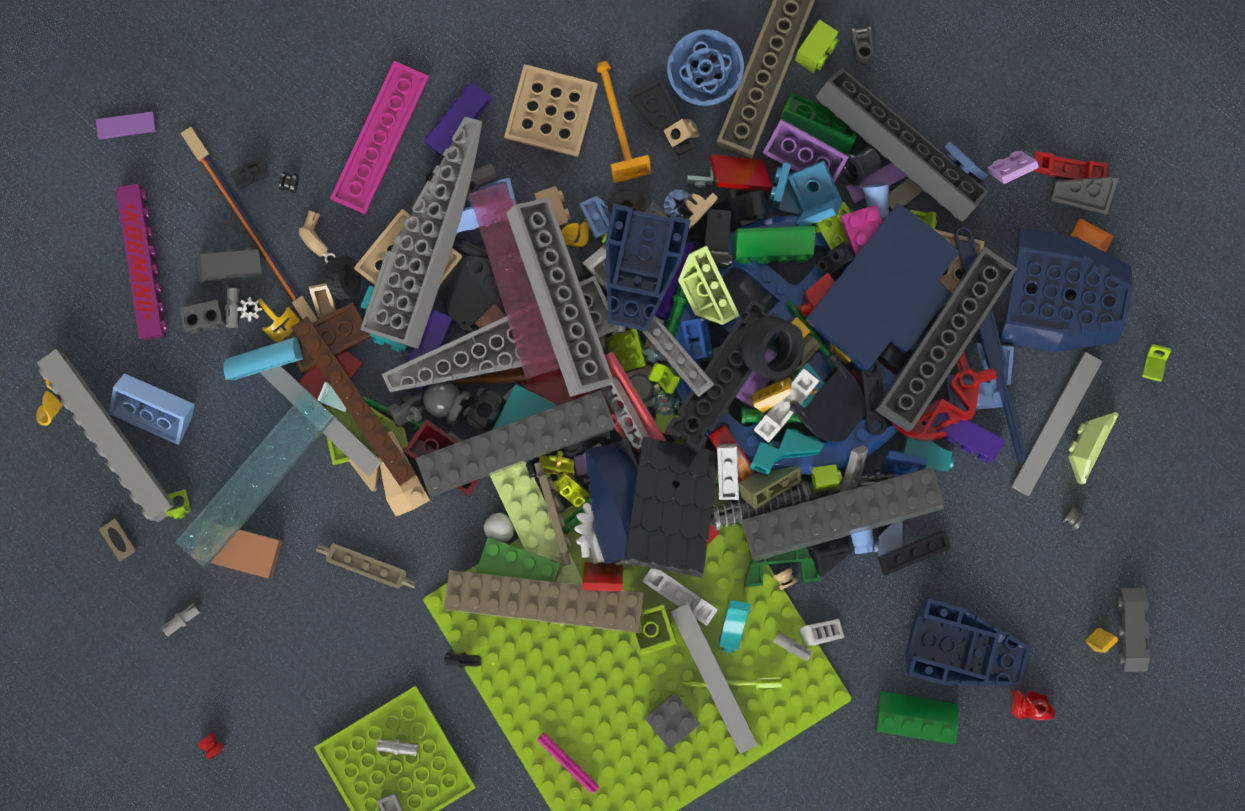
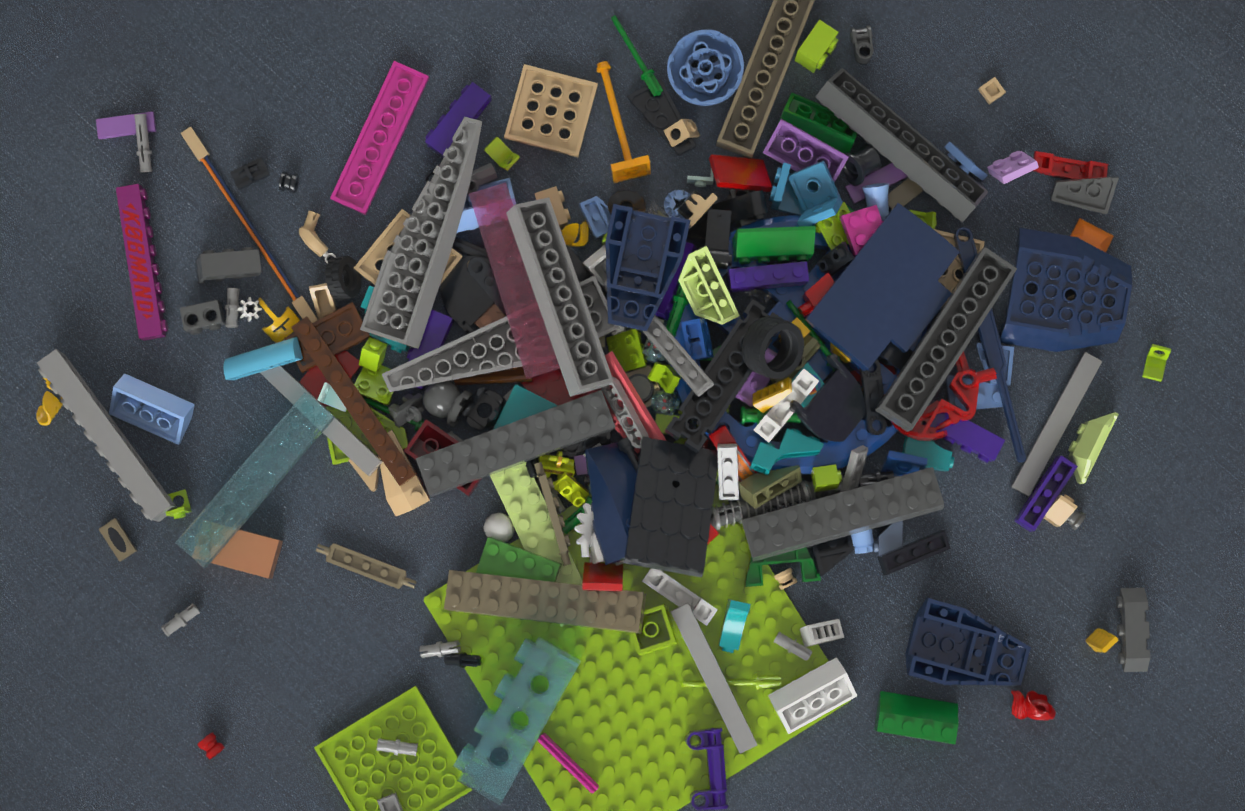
dark grey brick [644,692,700,750] -> none
none -> light grey pin [134,114,153,173]
none -> lime hinge [354,365,394,405]
none -> lime brick [359,337,387,372]
none -> light grey pin [420,640,461,658]
none -> clear light blue brick [453,636,582,805]
none -> lime bracket [484,137,520,171]
none -> green piece [611,15,663,97]
none -> dark purple piece [685,728,729,810]
none -> dark purple brick [727,261,809,293]
none -> white slope [768,657,857,734]
none -> tan plate [978,77,1006,105]
none -> dark purple brick [1014,455,1078,532]
none -> tan slope [1044,495,1078,527]

